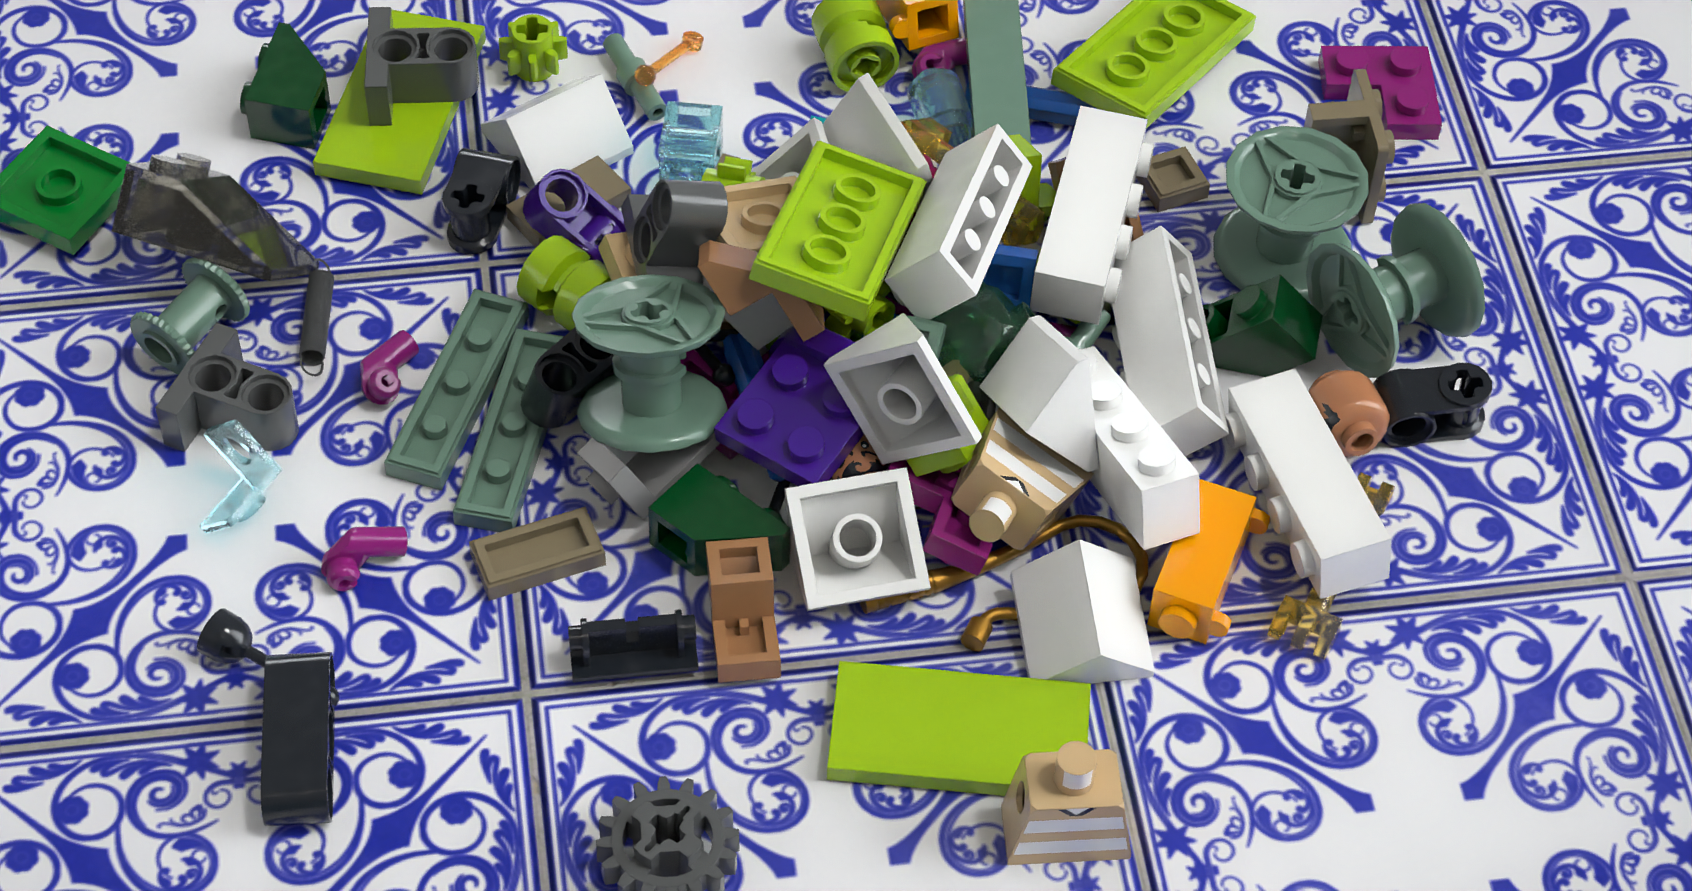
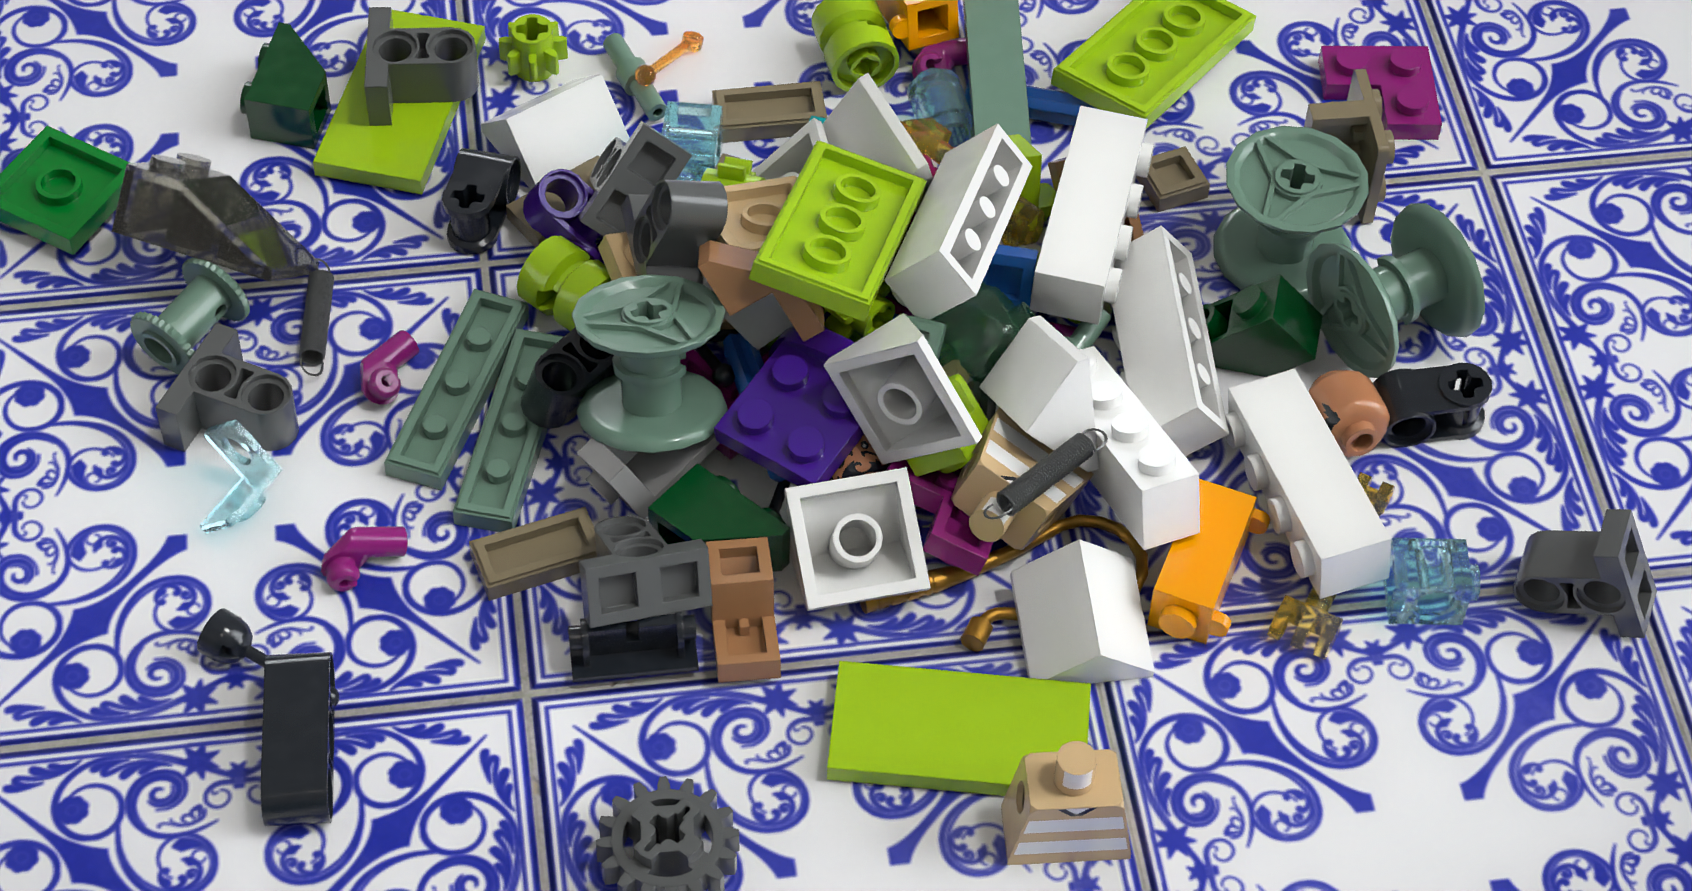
none -> dark grey tile [578,121,692,236]
none -> dark grey tile [579,516,713,628]
none -> dark tan tile [712,81,827,143]
none -> dark grey piece [983,428,1108,519]
none -> clear light blue brick [1383,538,1480,625]
none -> dark grey tile [1513,509,1657,638]

